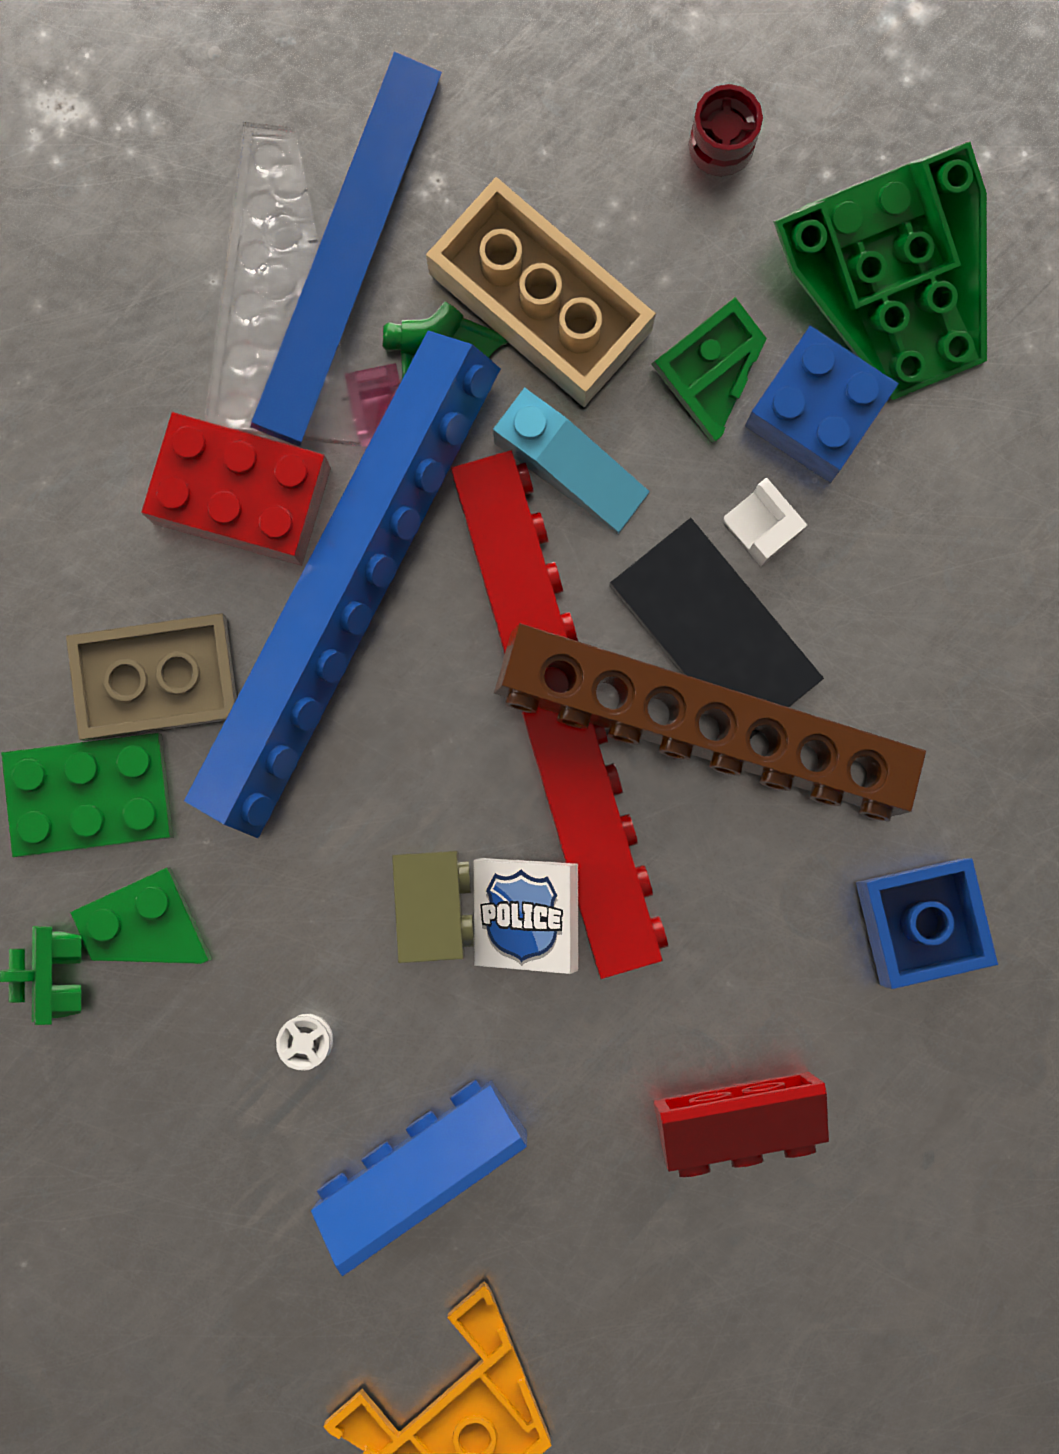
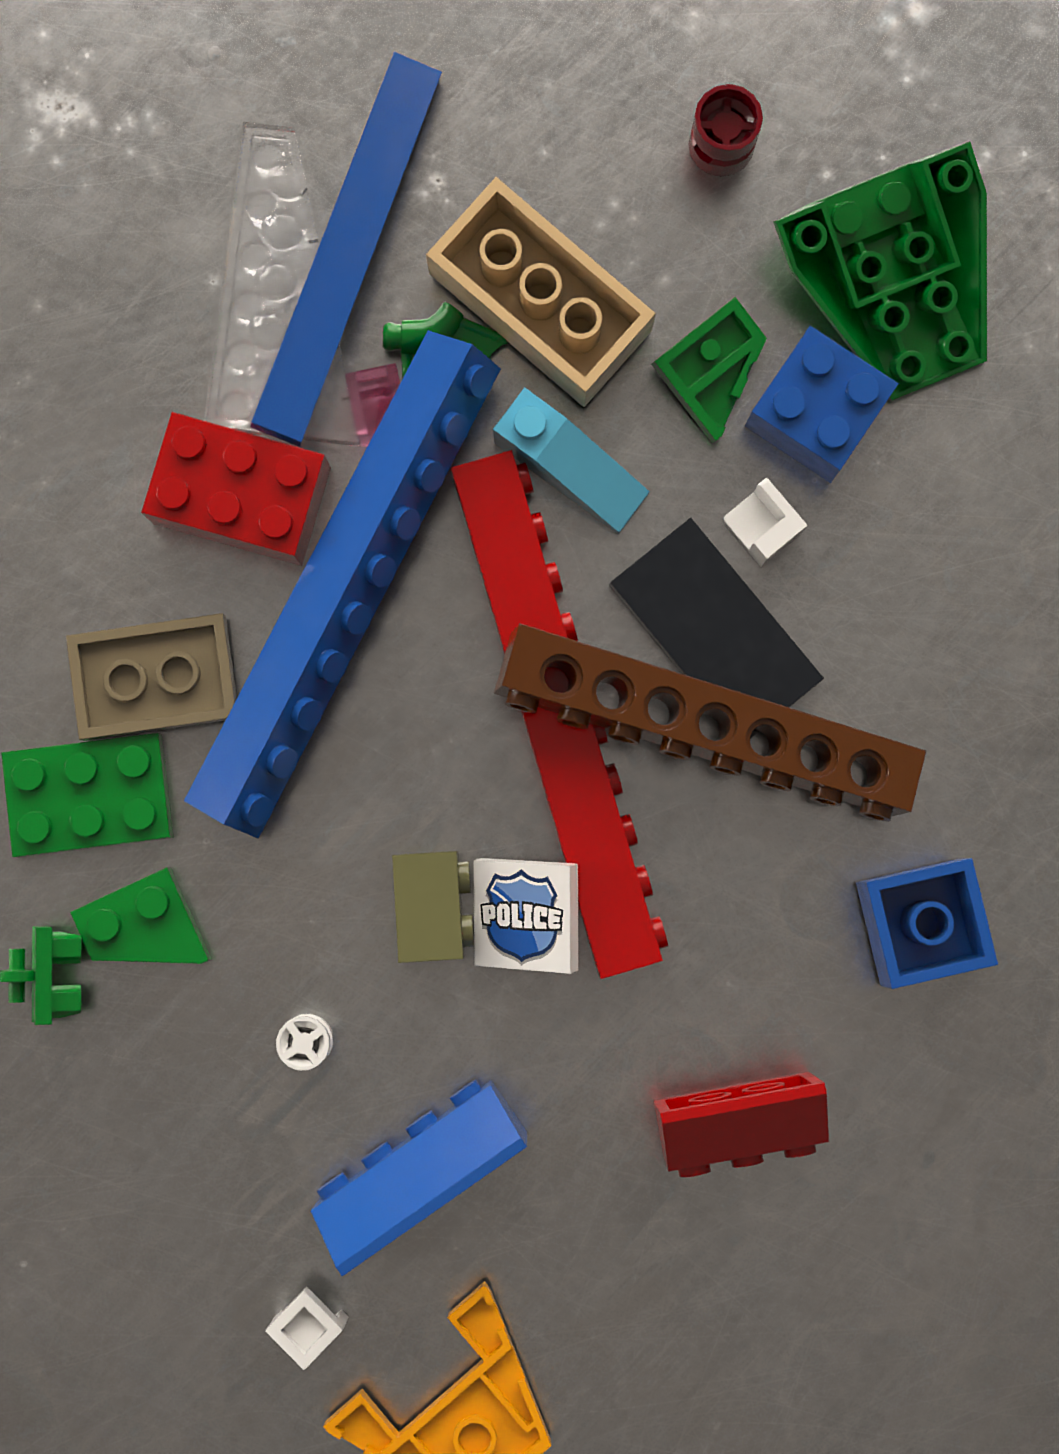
none -> white panel [265,1287,349,1370]

